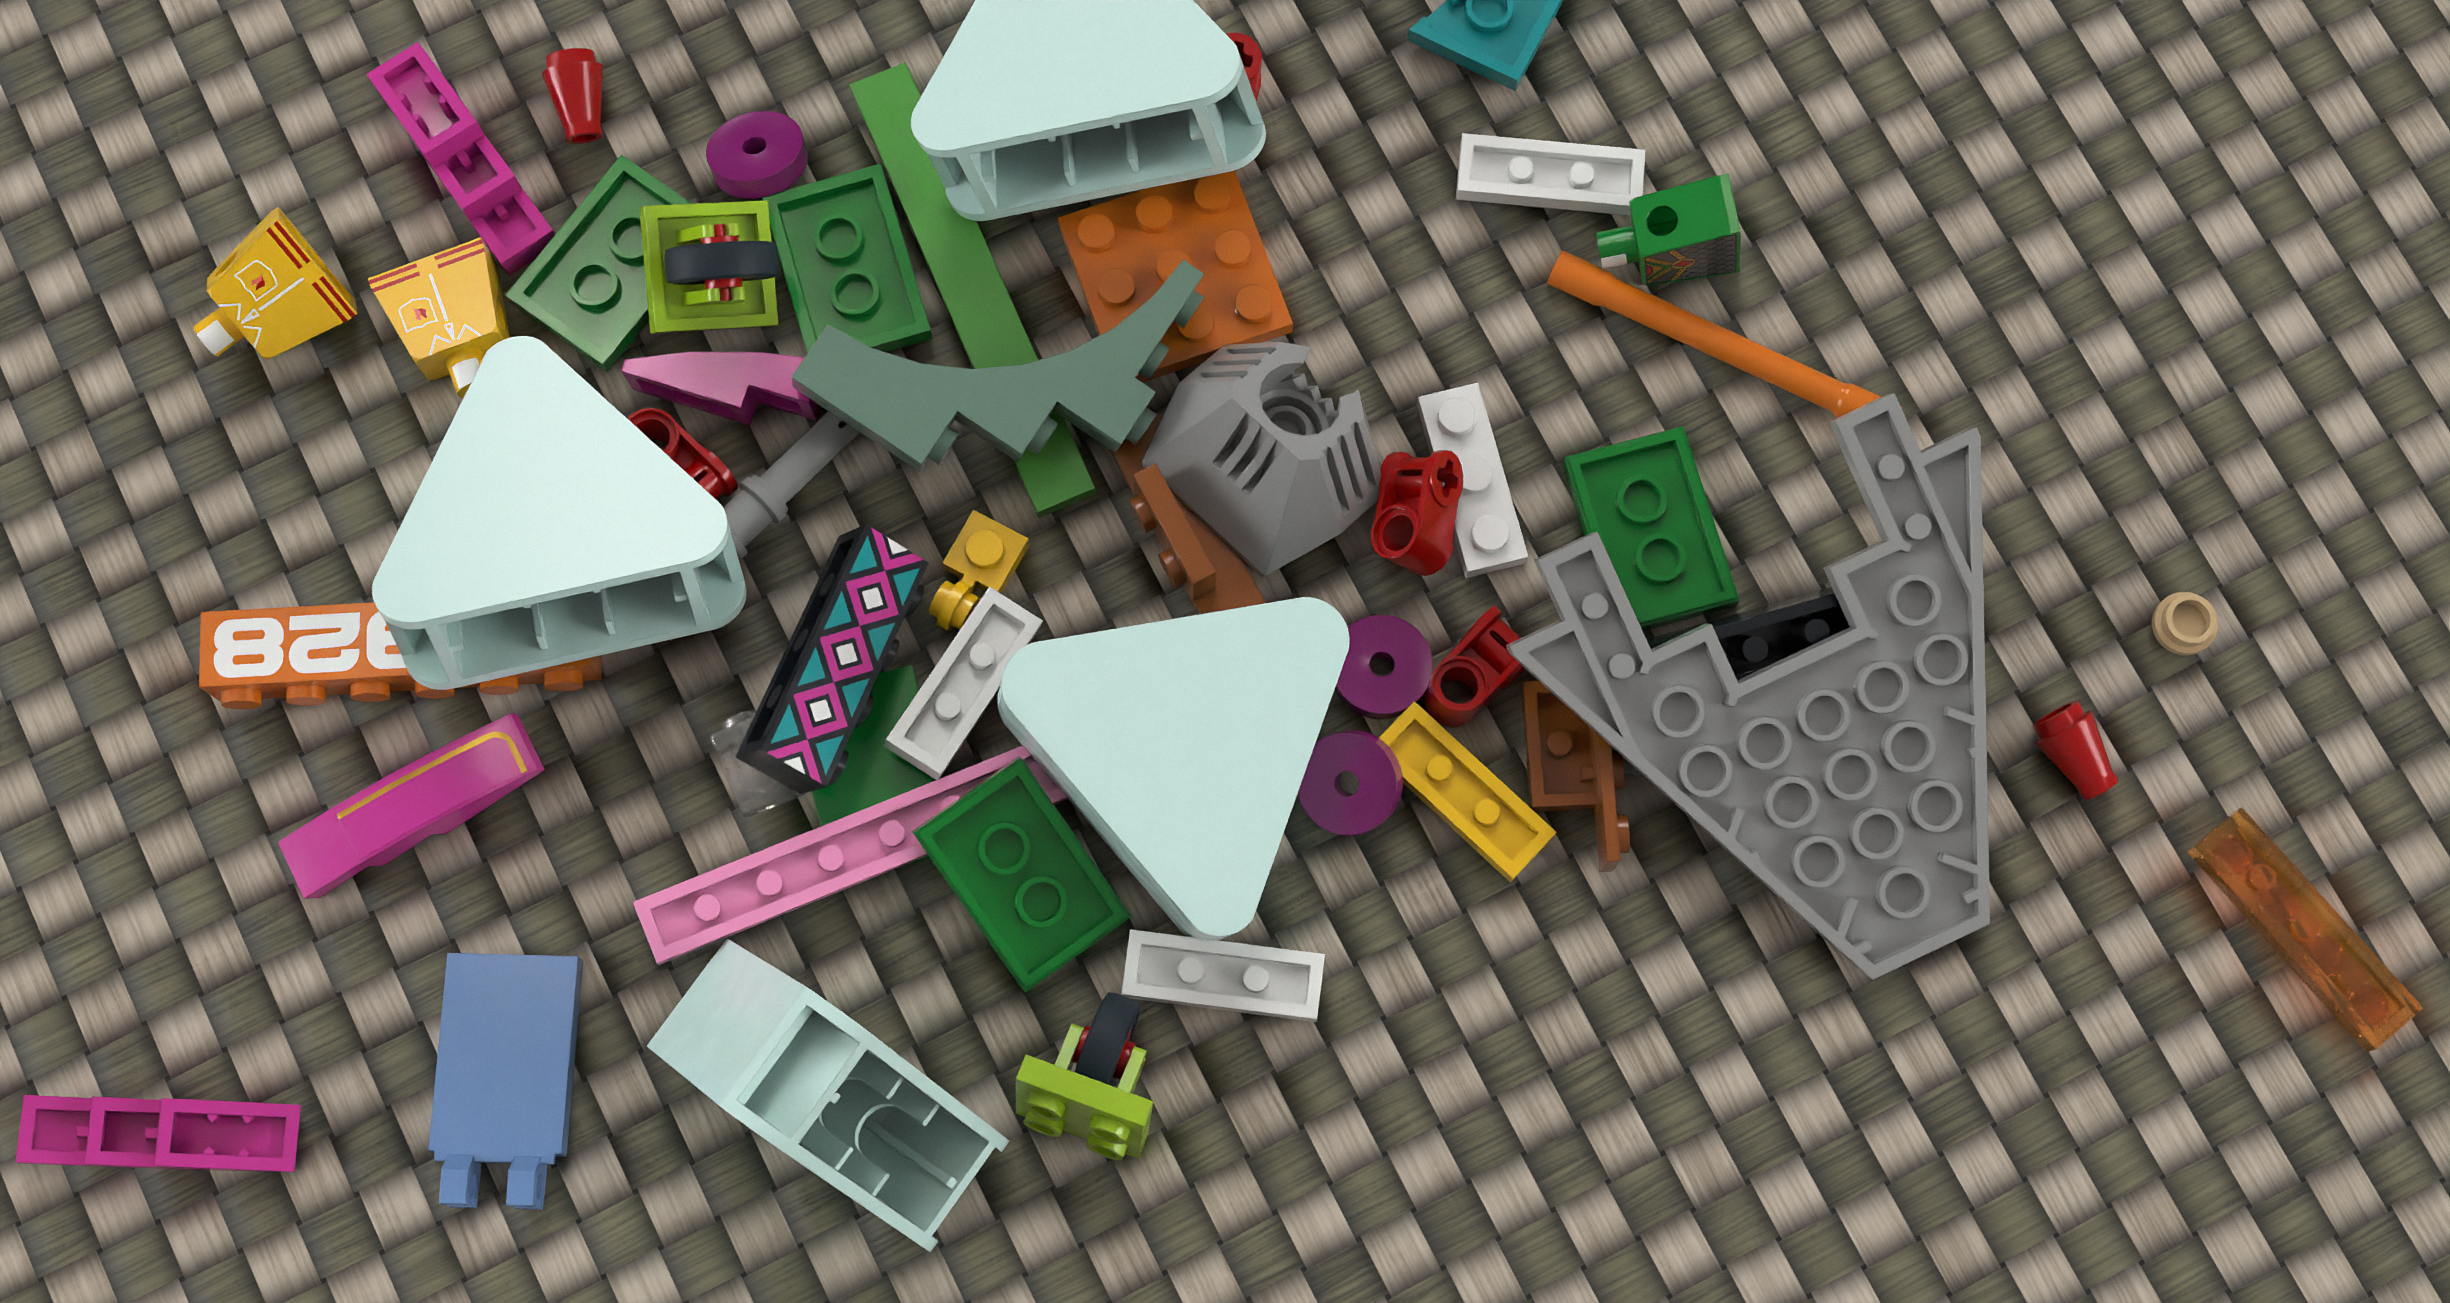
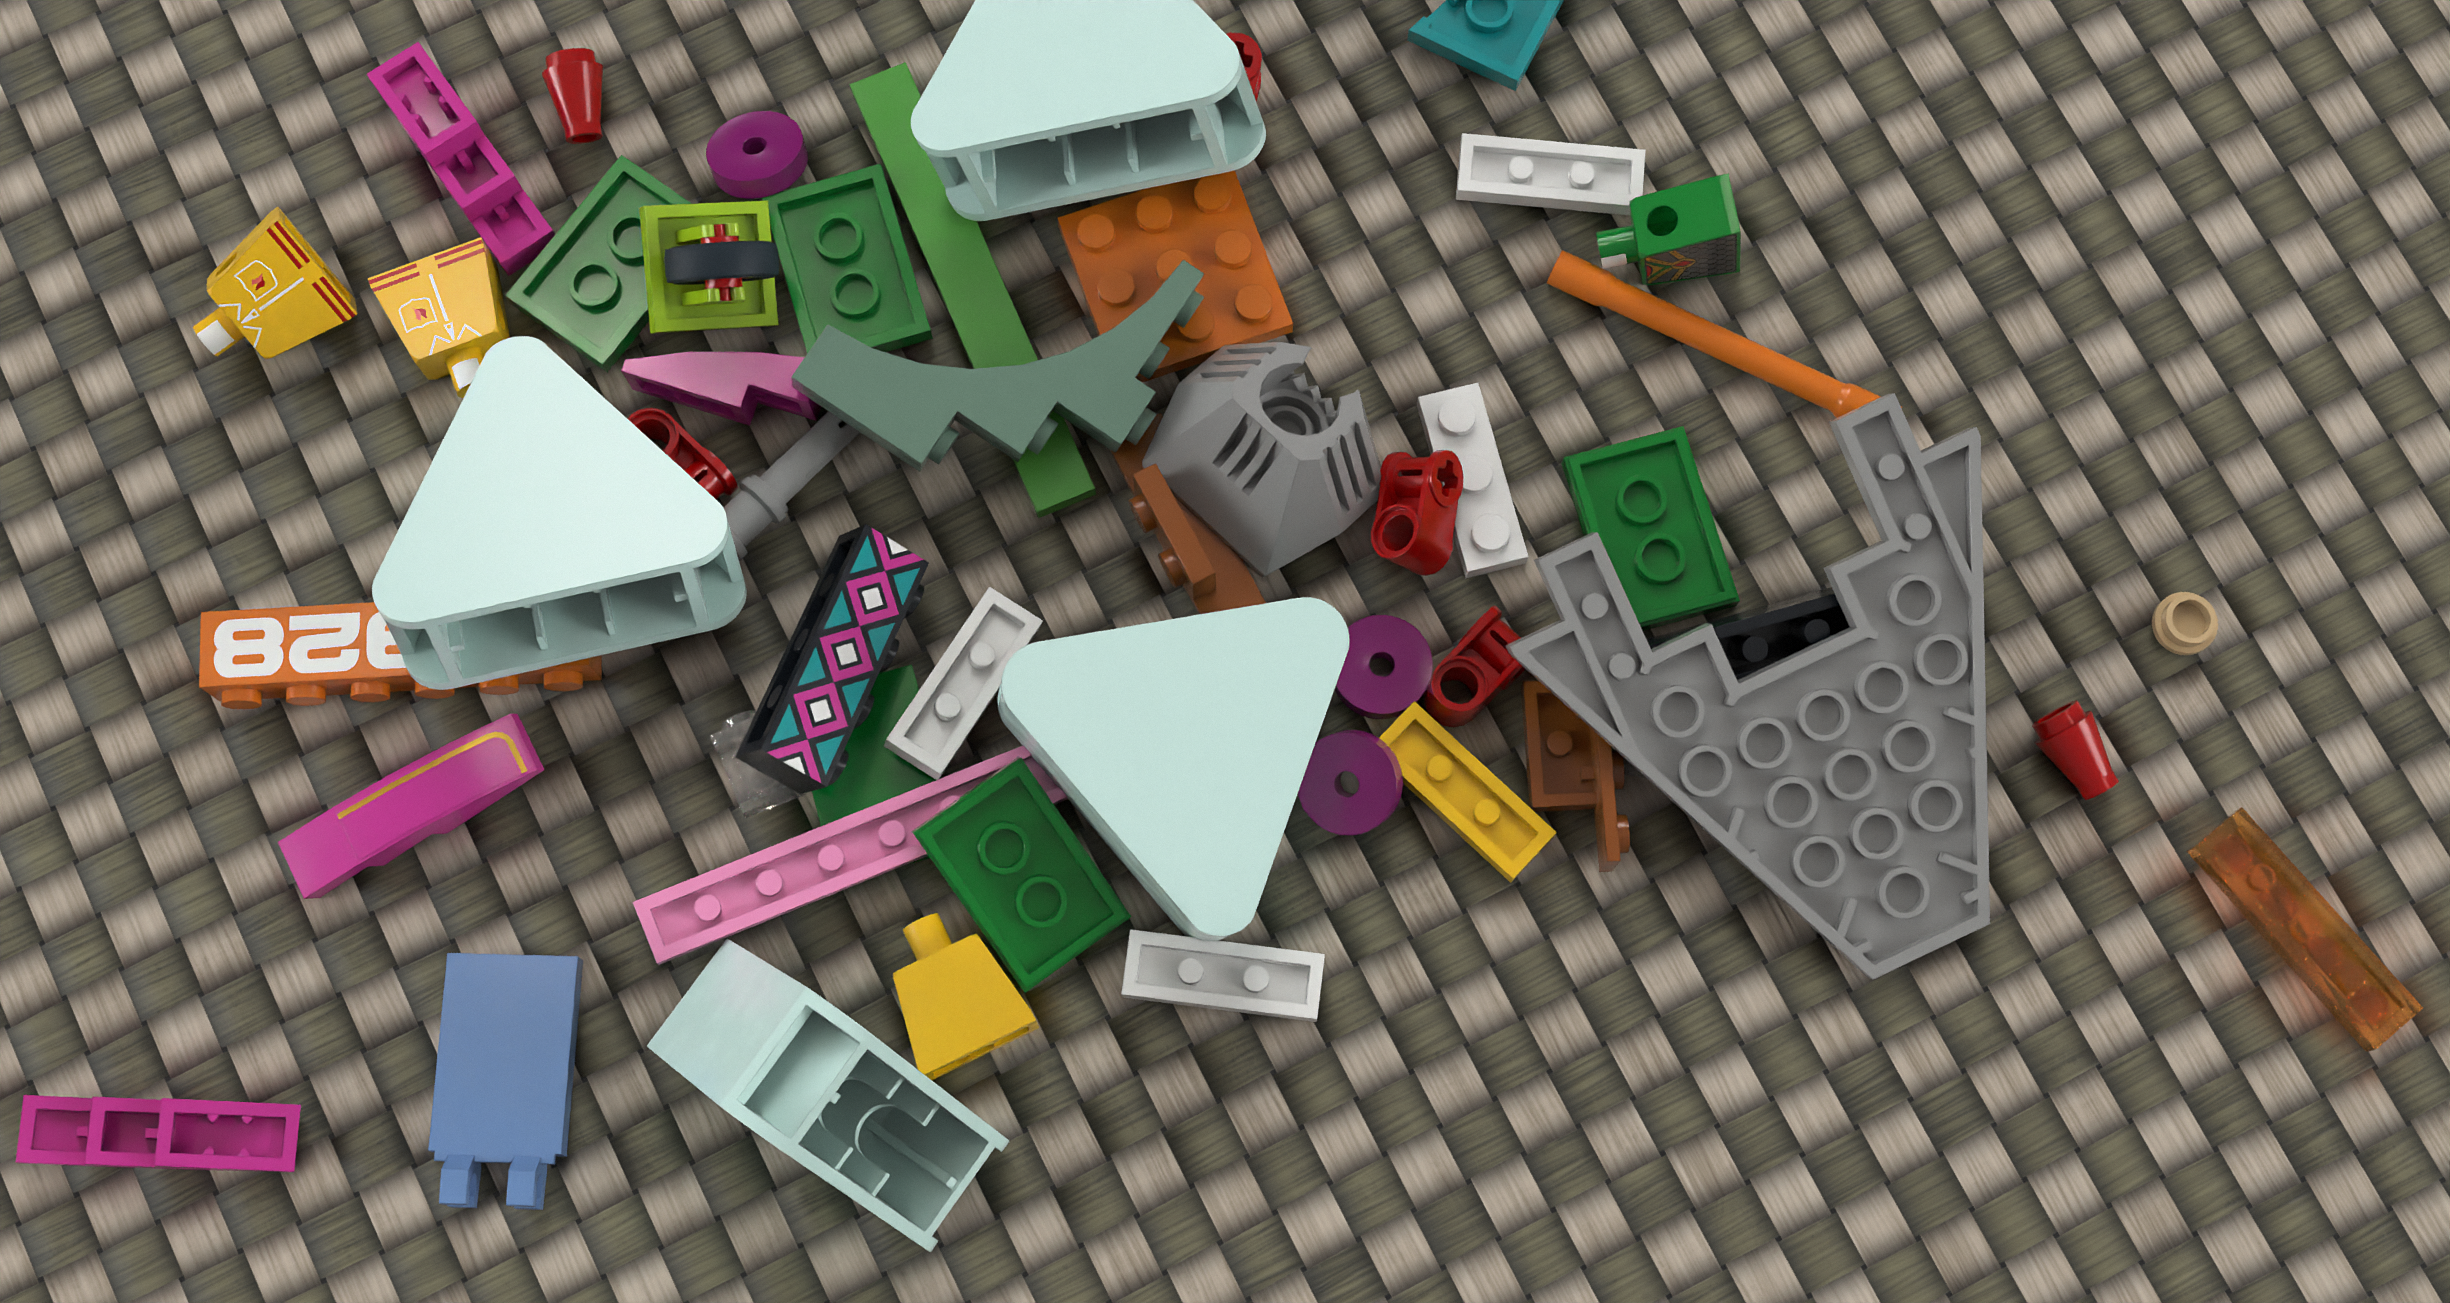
yellow plate [929,510,1030,631] -> none
lime plate [1016,992,1153,1160] -> none
none -> yellow torso [893,913,1040,1080]

